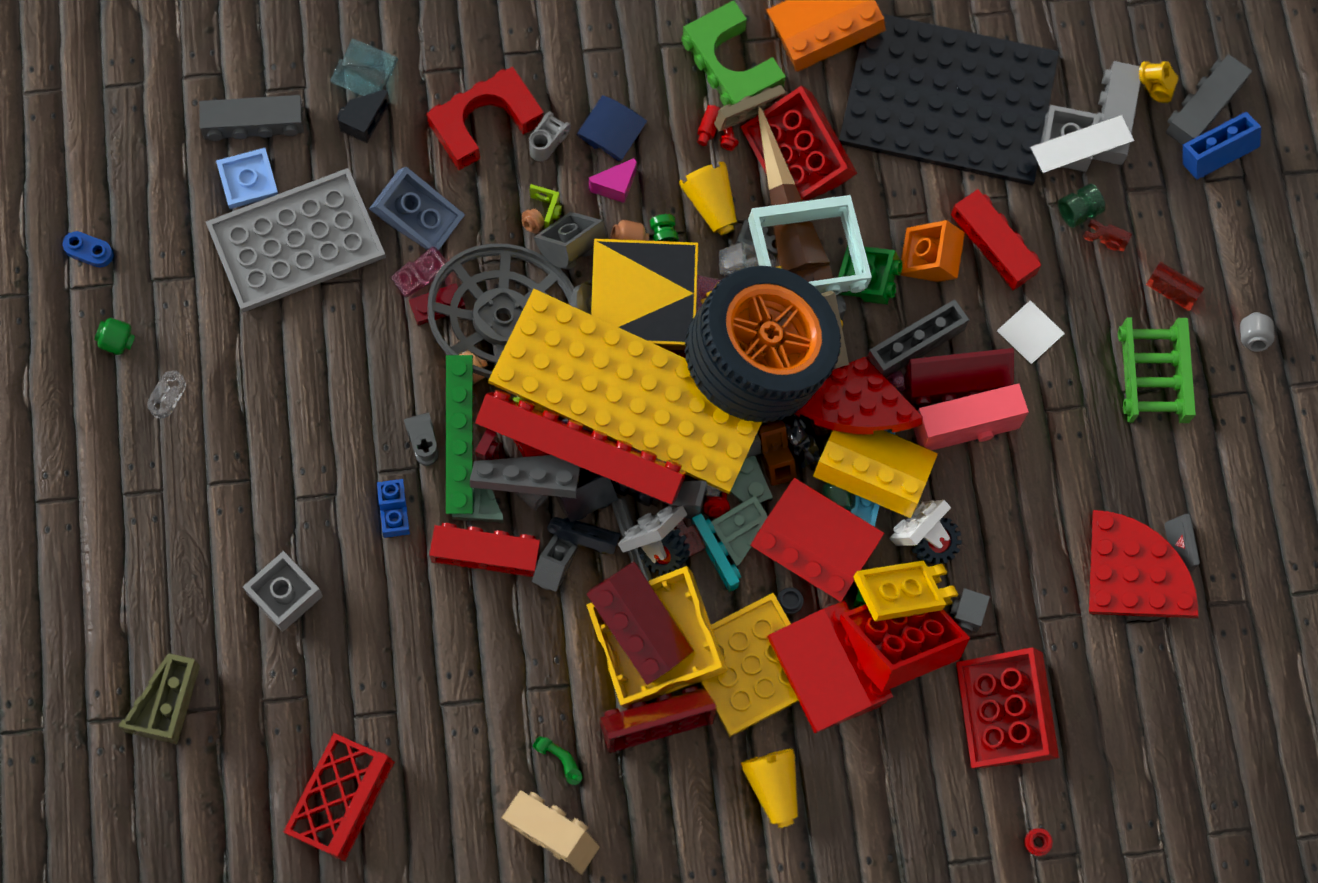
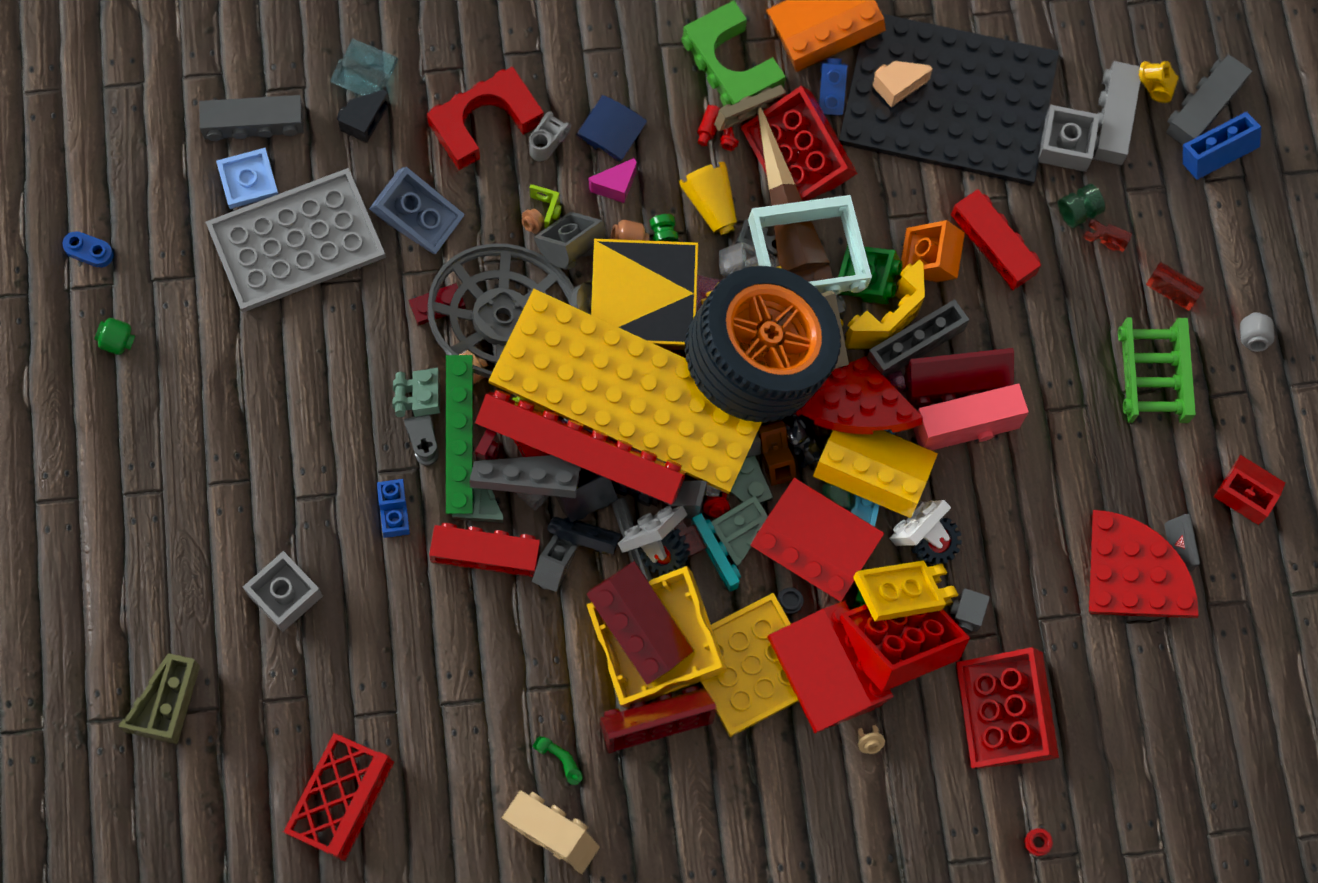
clear beam [147,370,186,419] -> none
clear pink slope [391,246,447,297] -> none
yellow cone [741,749,798,828] -> none
white sticker [997,300,1065,364] -> none
white sticker [1031,115,1134,173] -> none
none -> sand green plate [392,368,440,417]
none -> blue bracket [819,57,847,115]
none -> yellow slope [845,259,925,349]
none -> tan plate [858,725,885,754]
none -> light nougat slope [872,61,933,107]
none -> red slope [1214,455,1285,525]

